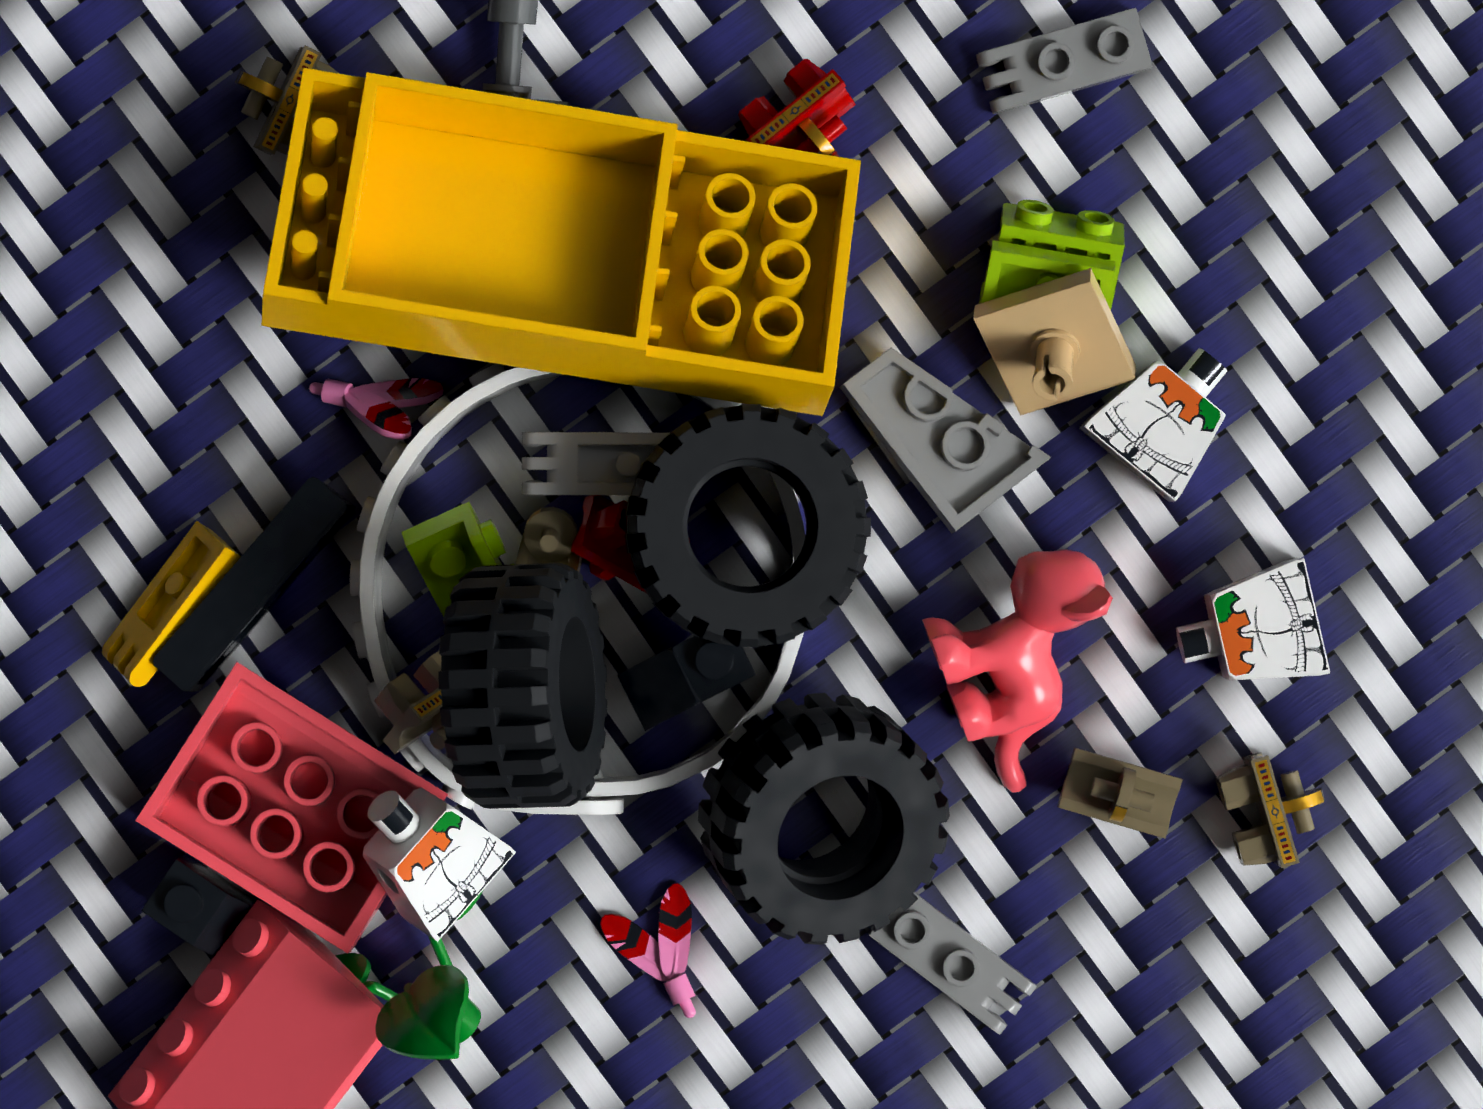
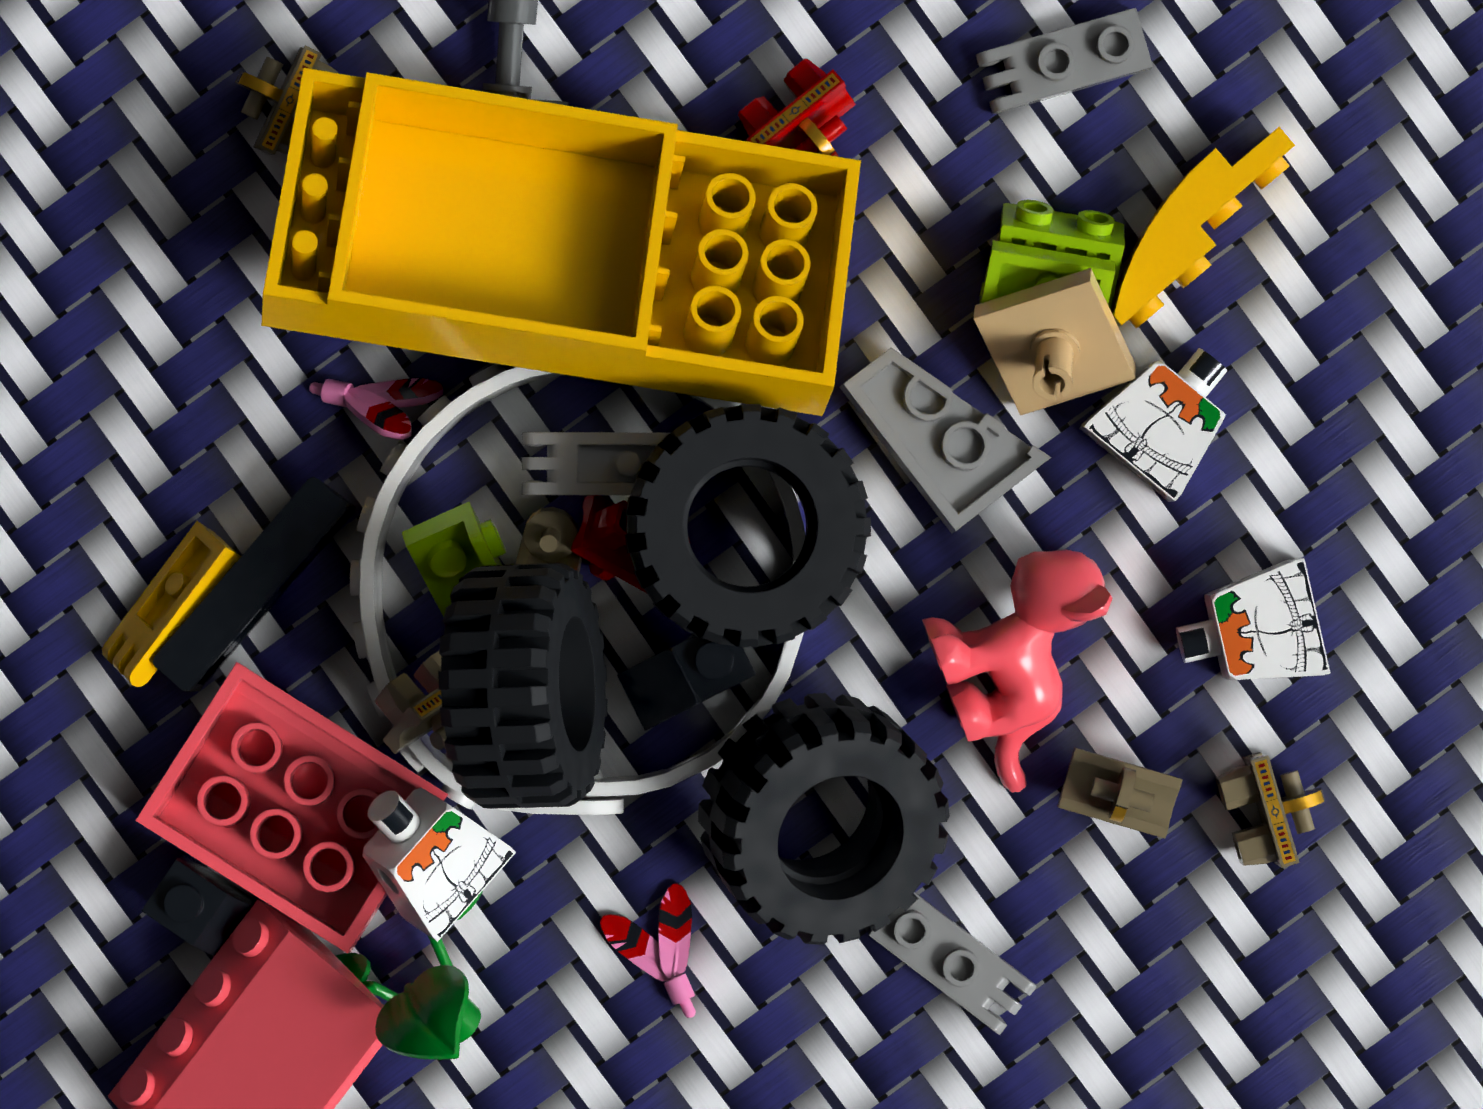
none -> yellow slope [1111,127,1295,328]

